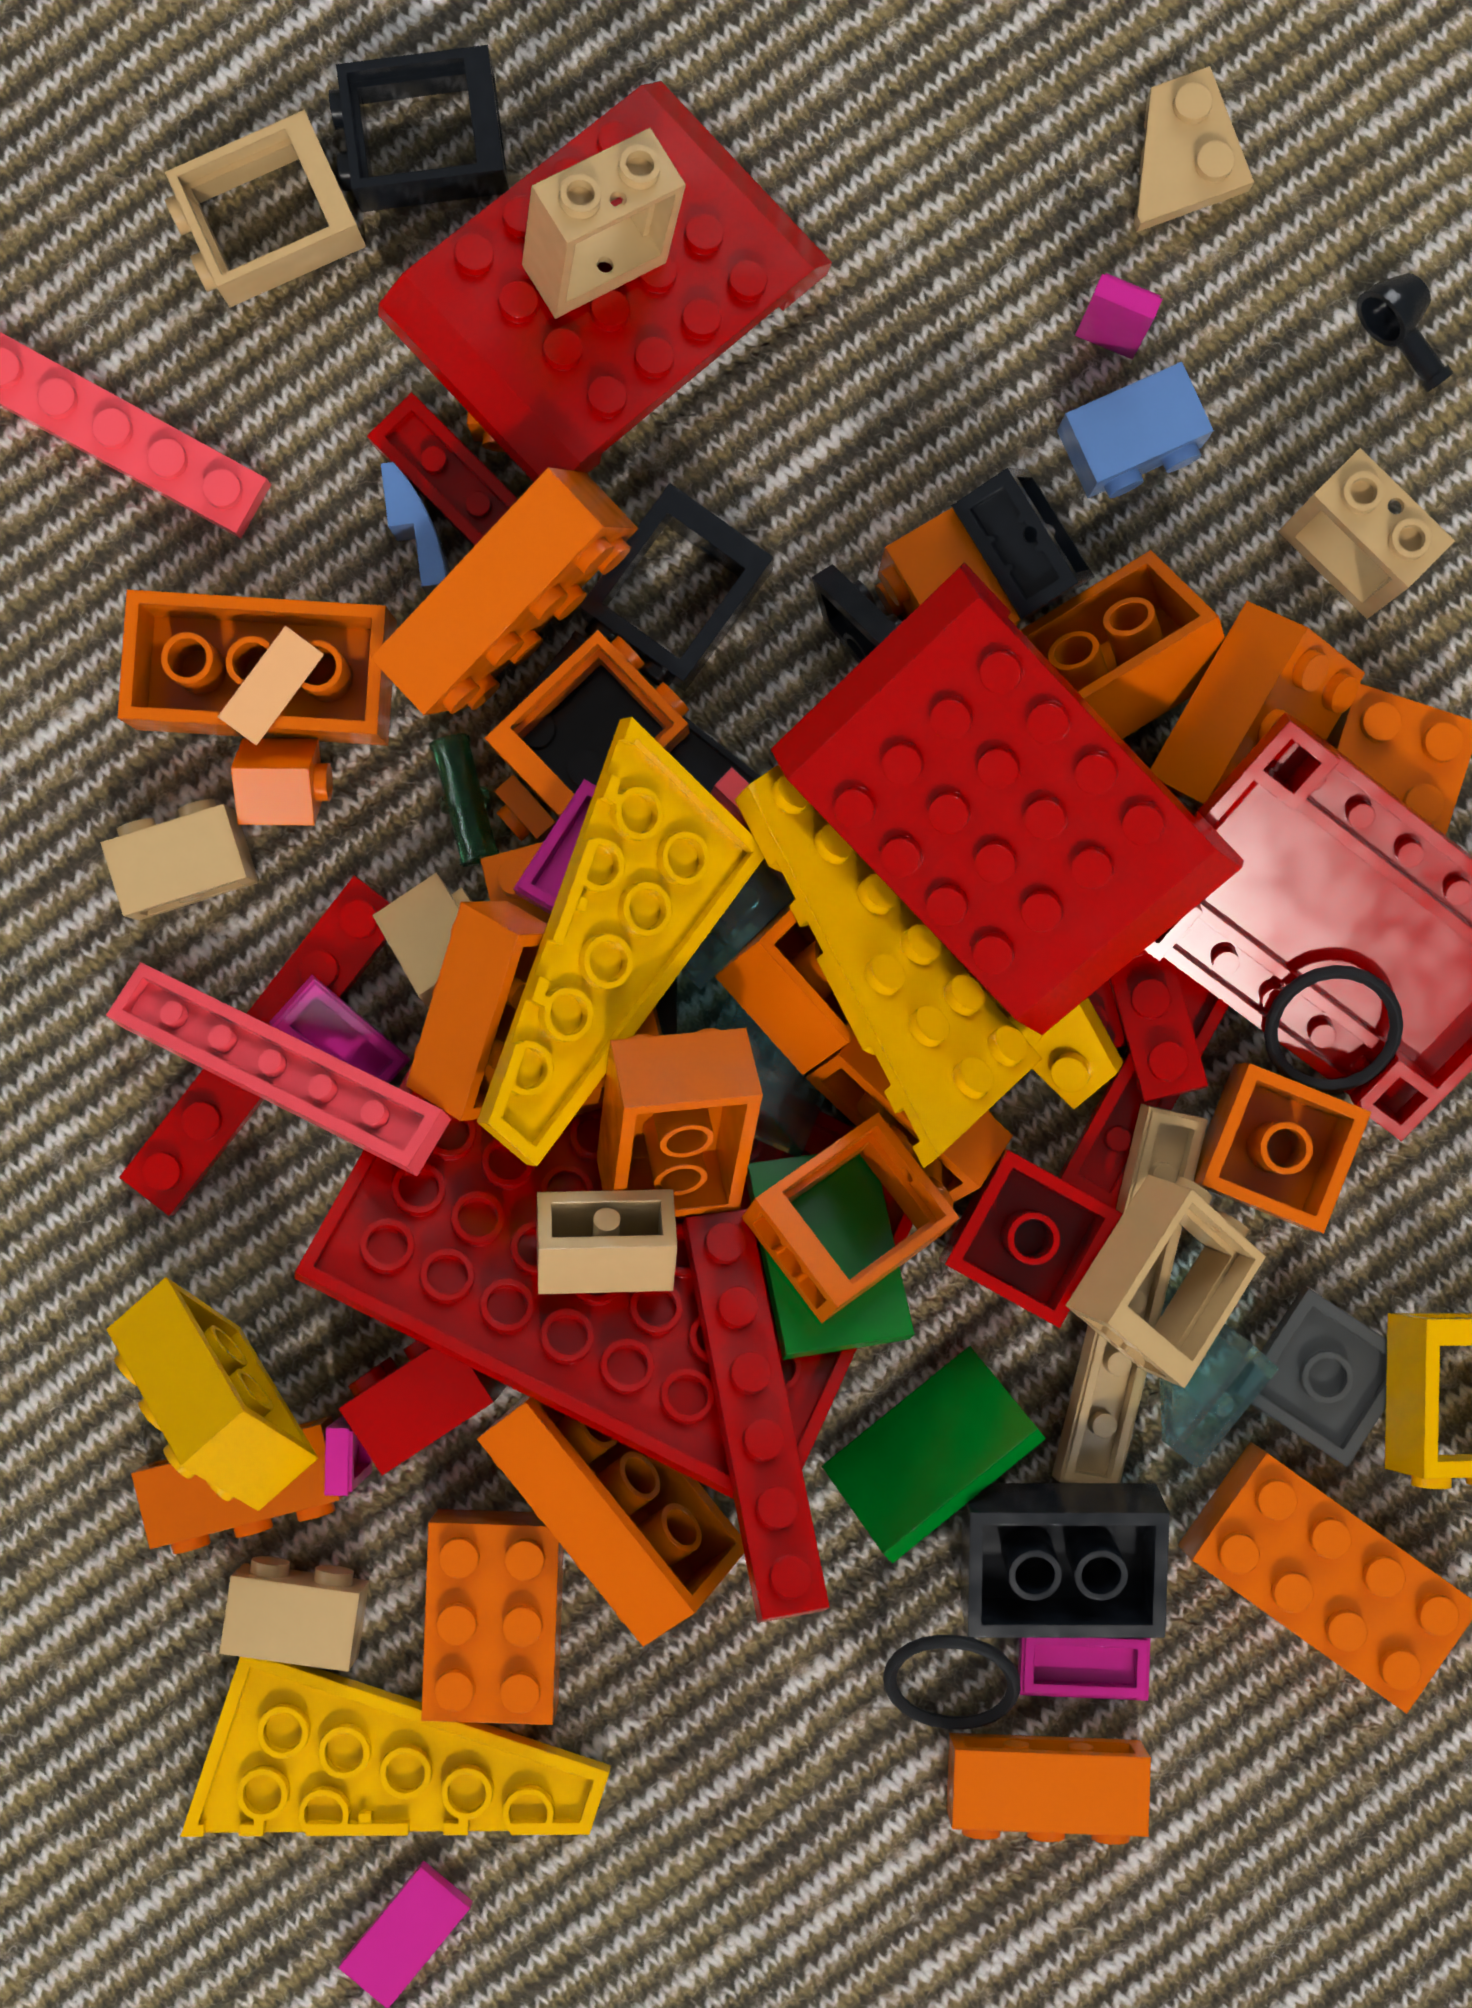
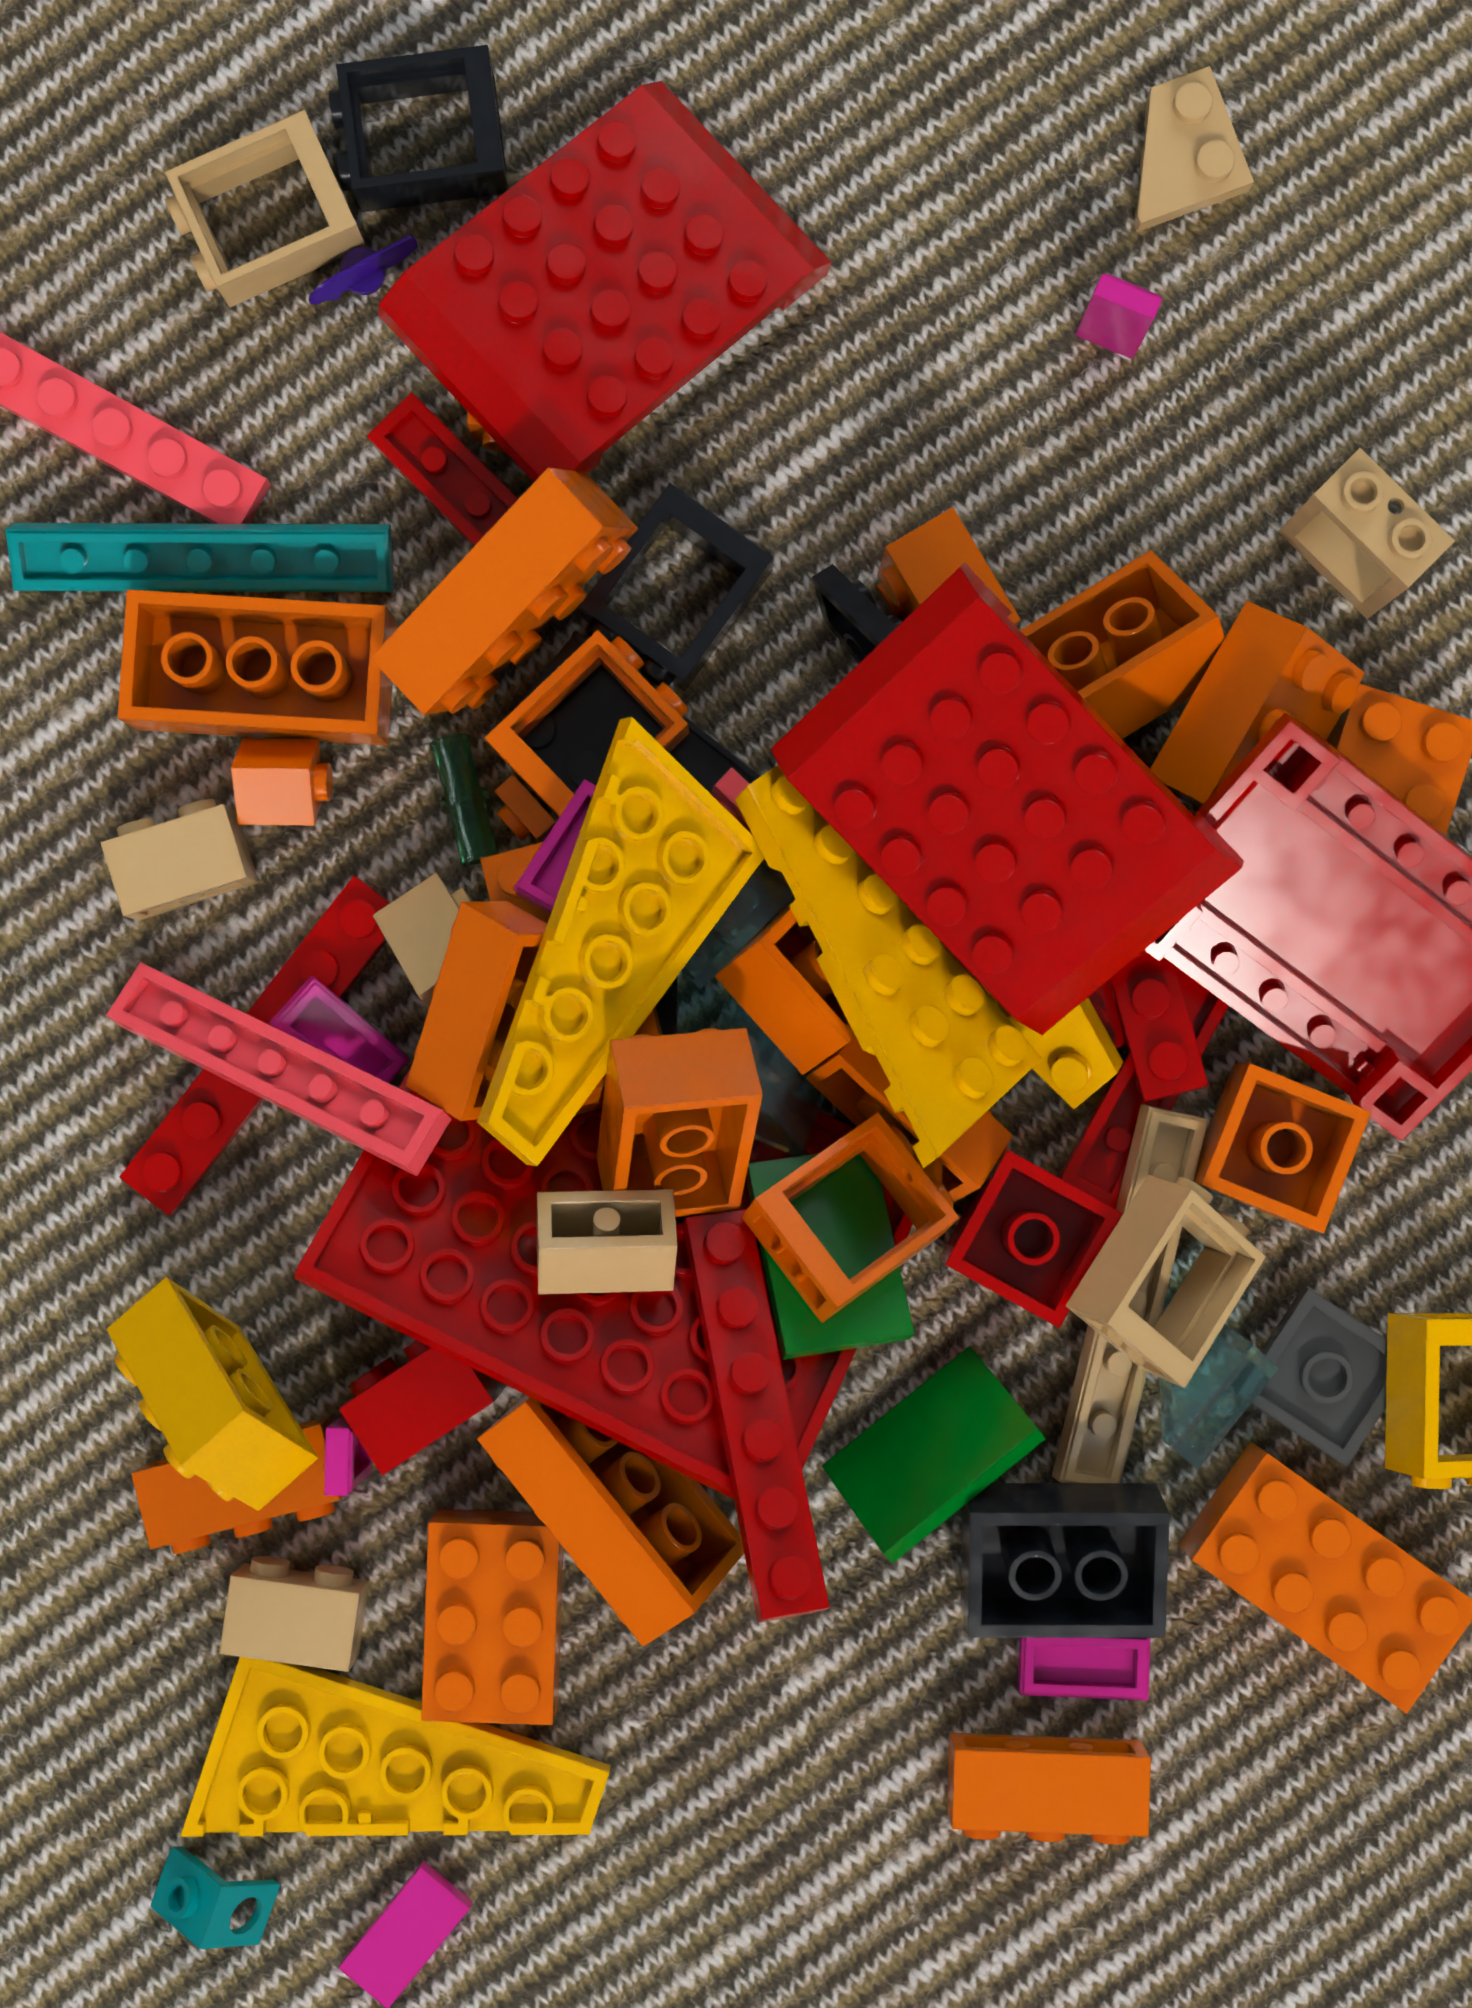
light nougat sticker [217,626,324,746] -> none
medium blue slope [381,462,450,596] -> none
tan window [522,128,686,319] -> none
black tyre [883,1635,1021,1730] -> none
black window [951,468,1095,619] -> none
medium blue brick [1057,362,1214,498] -> none
black tyre [1264,965,1403,1093] -> none
black bar [1357,273,1453,392] -> none
none -> teal tile [5,523,394,592]
none -> teal bracket [151,1846,280,1949]
none -> dark purple piece [308,234,418,305]

